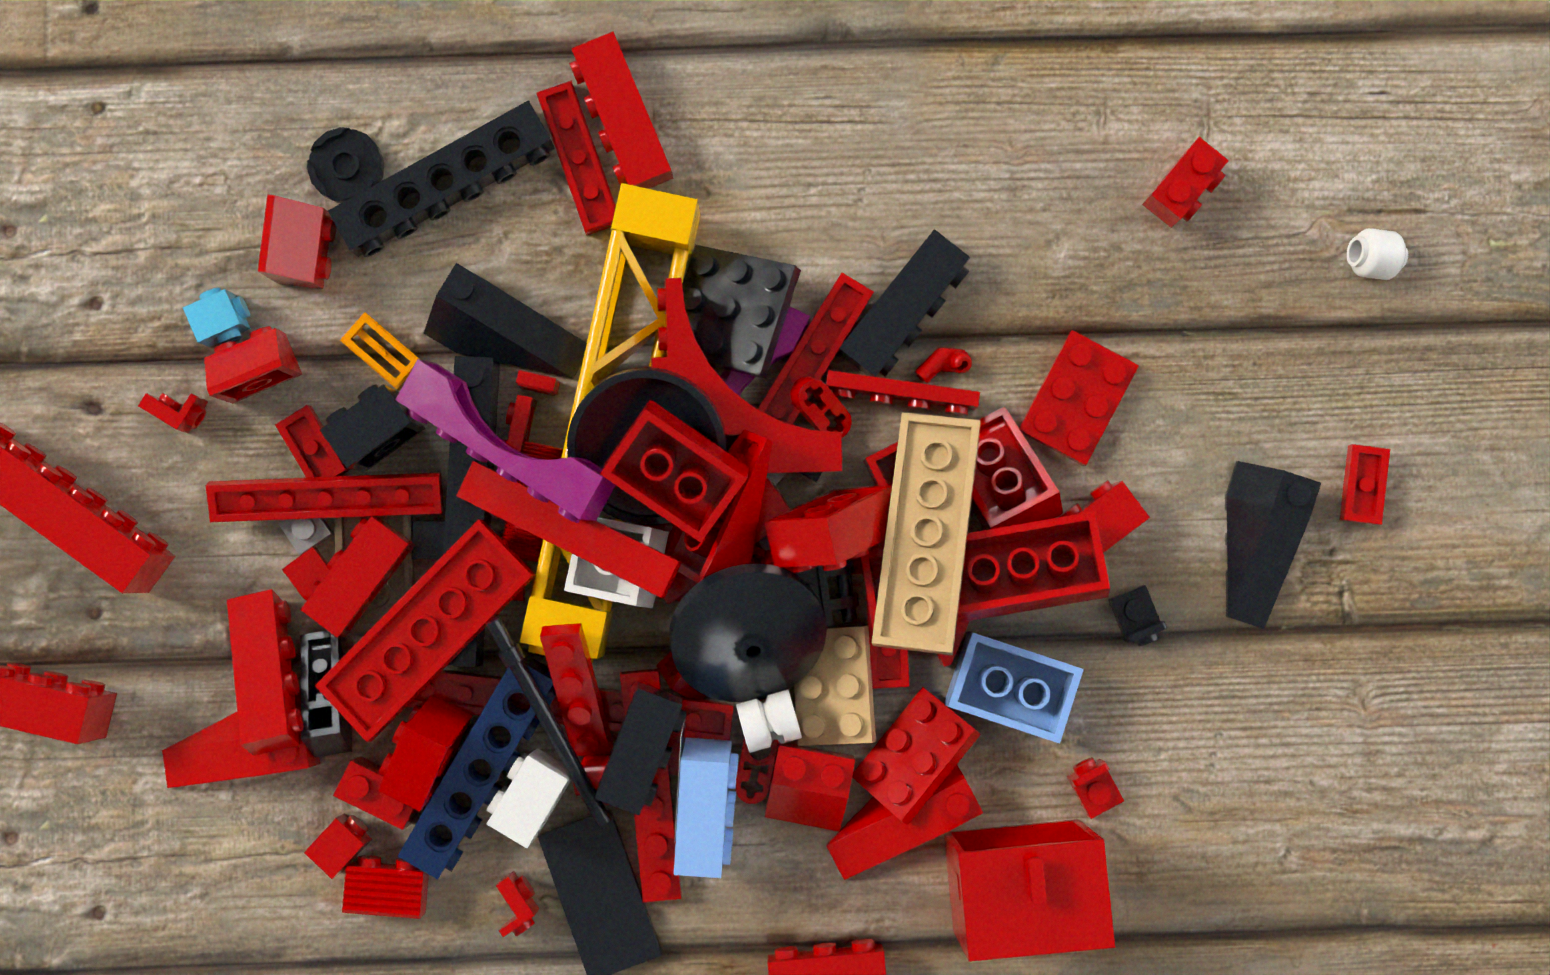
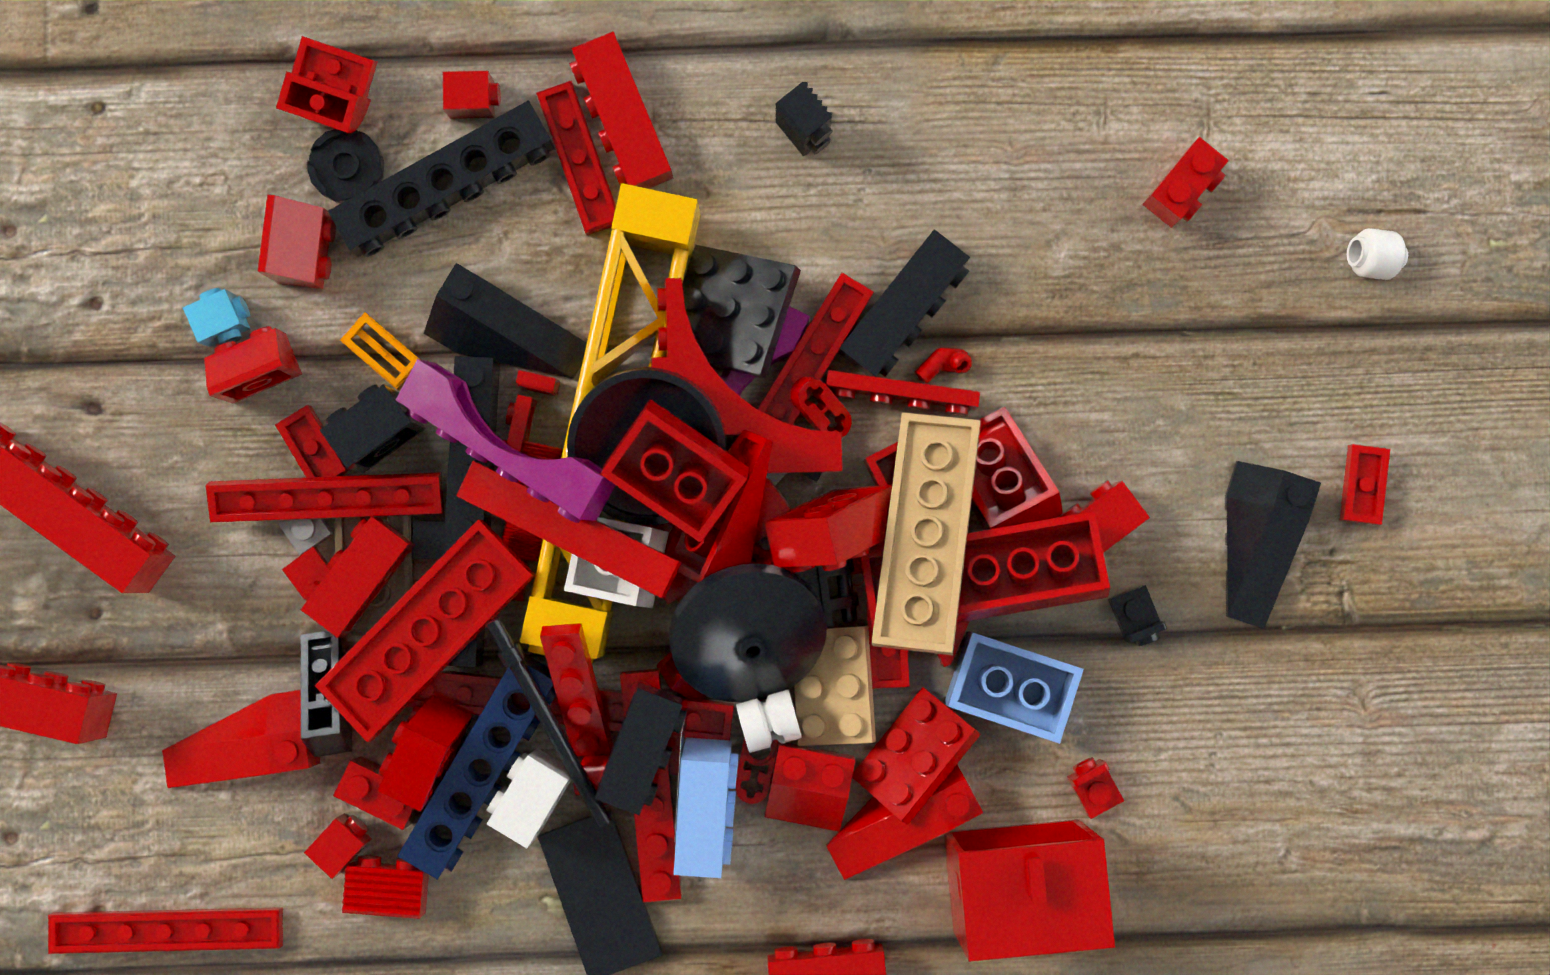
red bracket [138,393,208,434] -> none
red brick [227,589,303,756] -> none
red bracket [496,871,539,937] -> none
red plate [1019,330,1139,466] -> none
none -> red tile [48,907,283,954]
none -> red brick [276,36,378,133]
none -> red brick [443,71,501,119]
none -> black brick [775,82,833,156]

